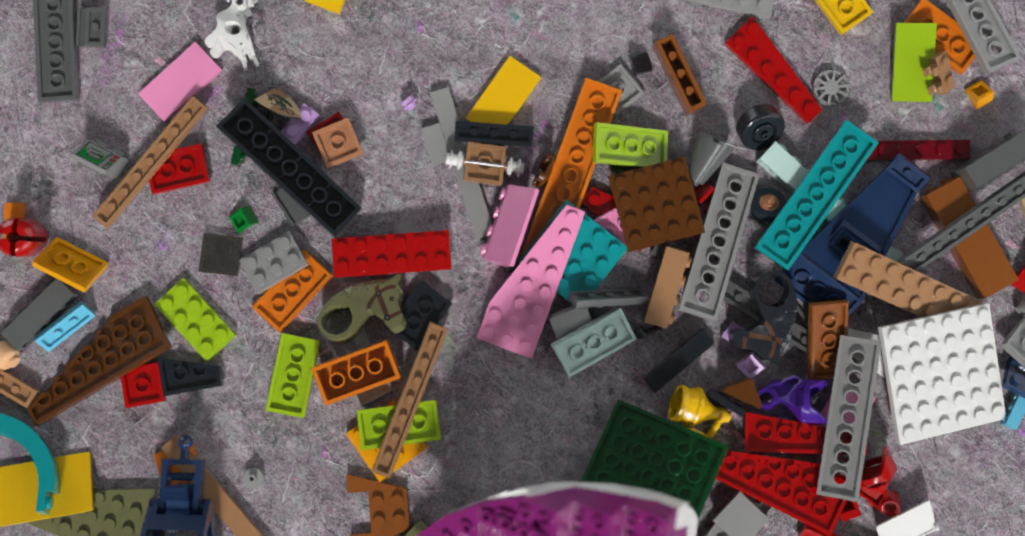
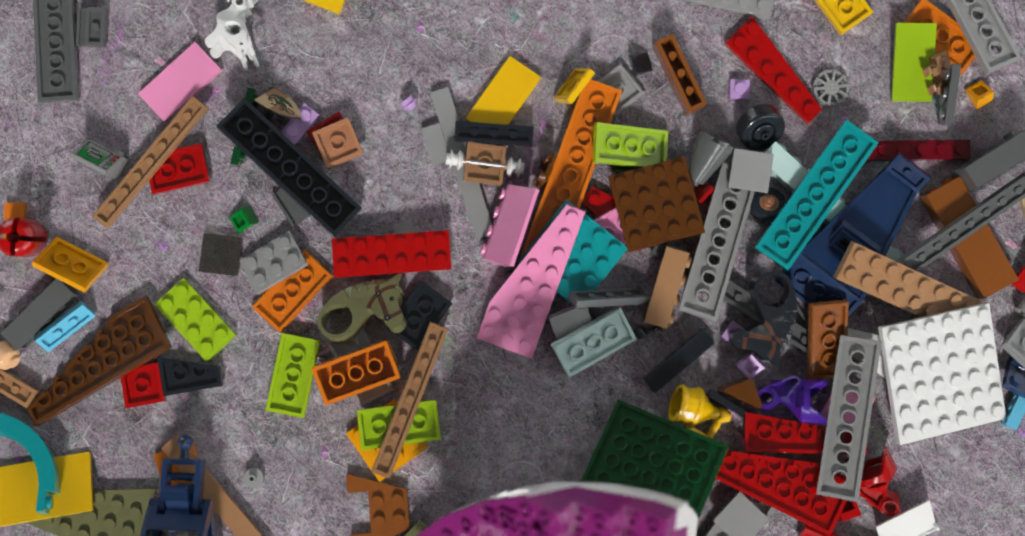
none -> yellow tile [553,68,595,104]
none -> light grey tile [728,148,774,193]
none -> lavender plate [729,79,750,101]
none -> dark grey wing [939,64,961,125]

